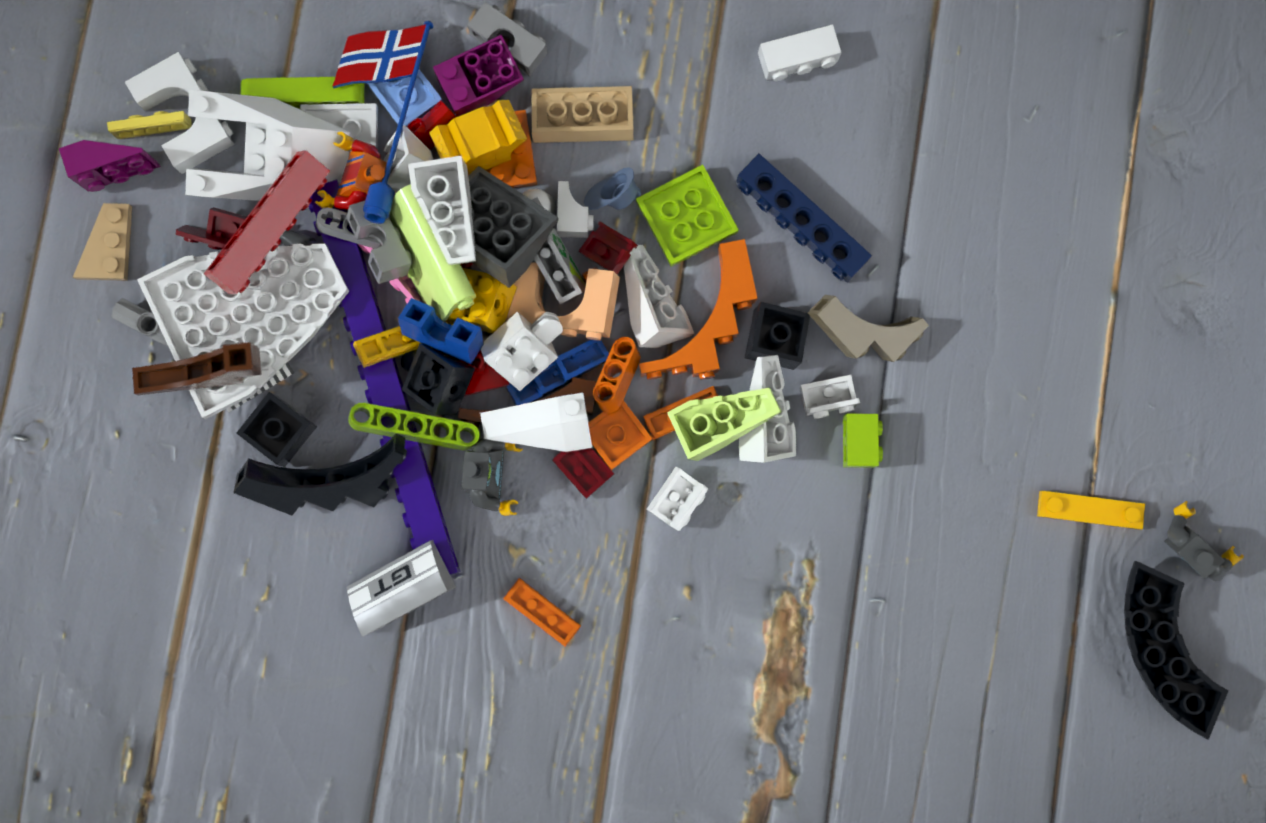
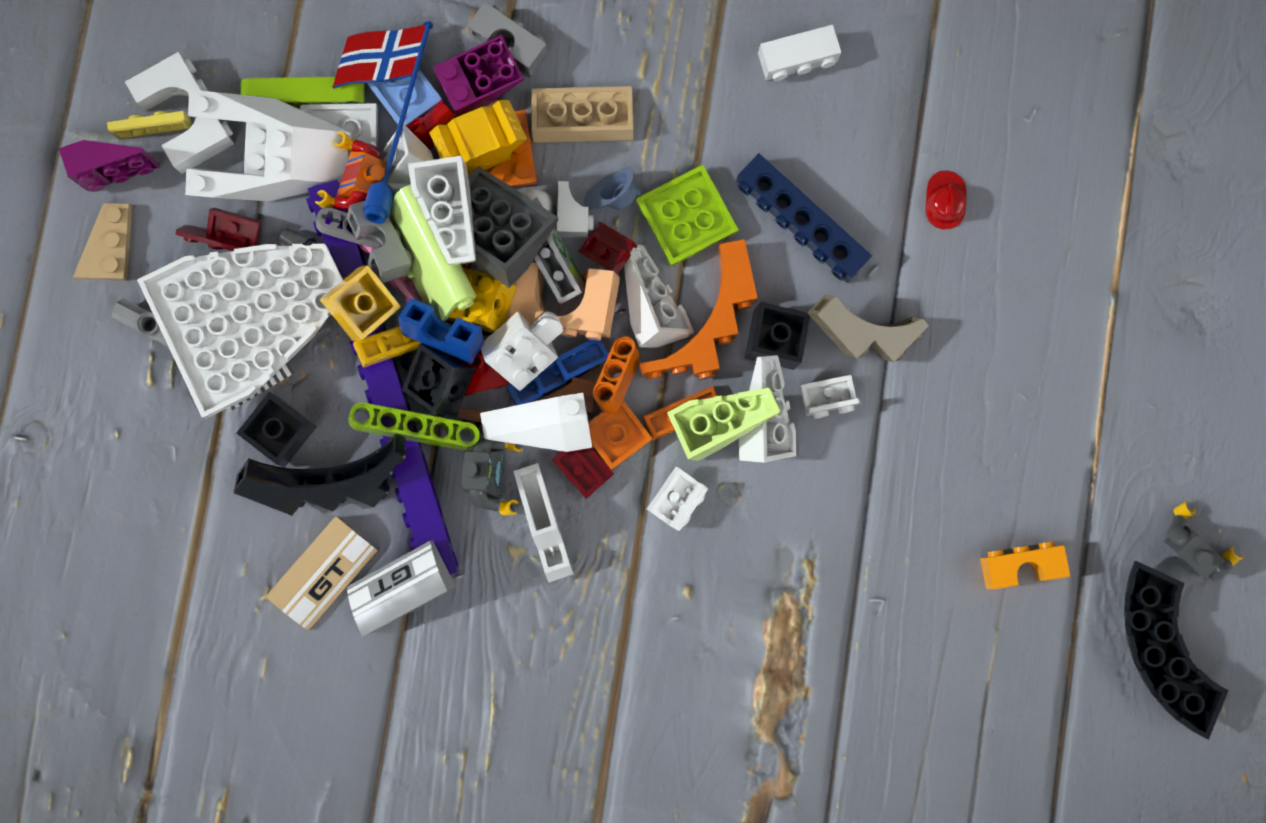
reddish brown arch [132,342,262,396] -> none
brick [204,150,330,294] -> none
orange tile [503,578,582,647] -> none
lime brick [843,414,883,468] -> none
yellow plate [1037,491,1145,530] -> none
none -> tan slope [265,516,379,631]
none -> yellow brick [319,265,401,341]
none -> white slope [513,463,573,582]
none -> red piece [925,170,967,230]
none -> light orange arch [980,541,1071,589]

